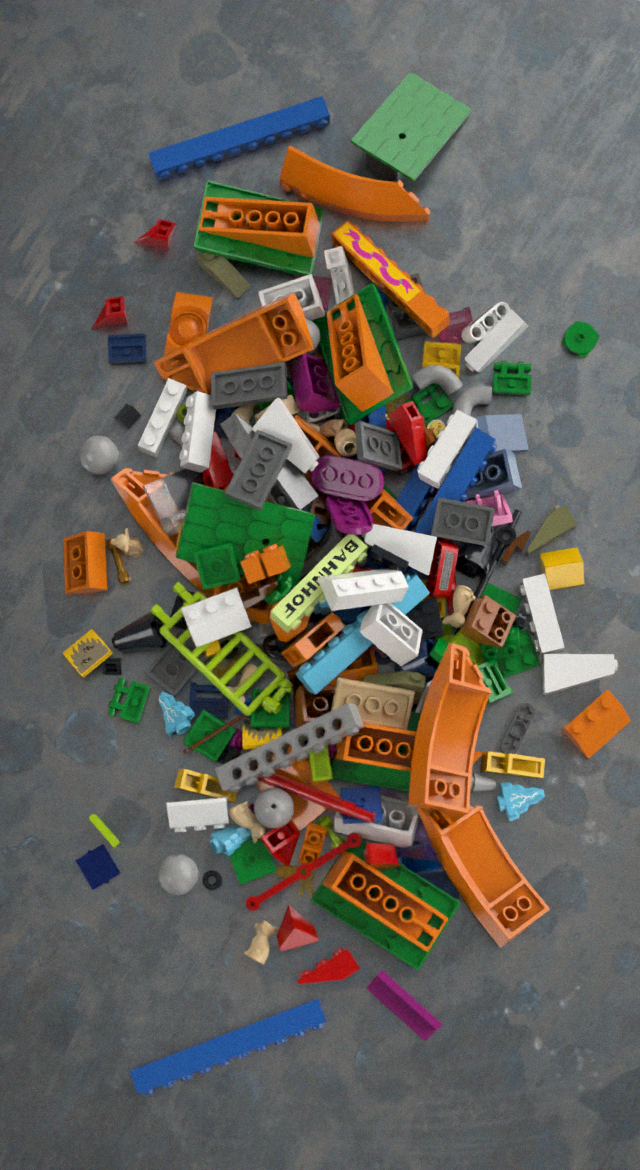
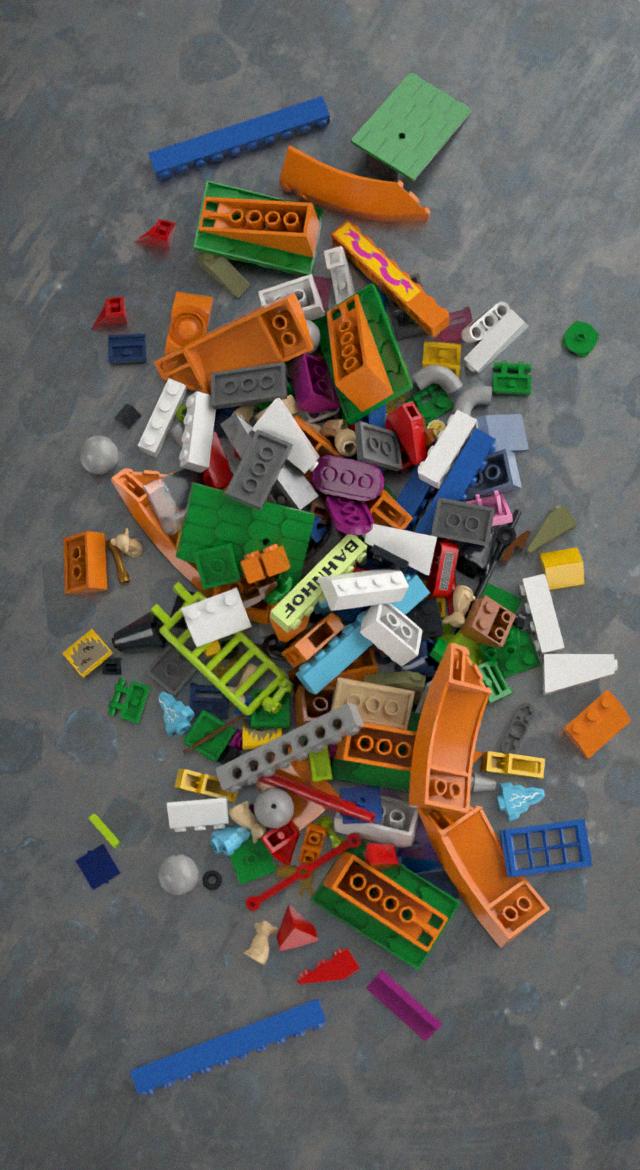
none -> blue piece [500,819,593,878]

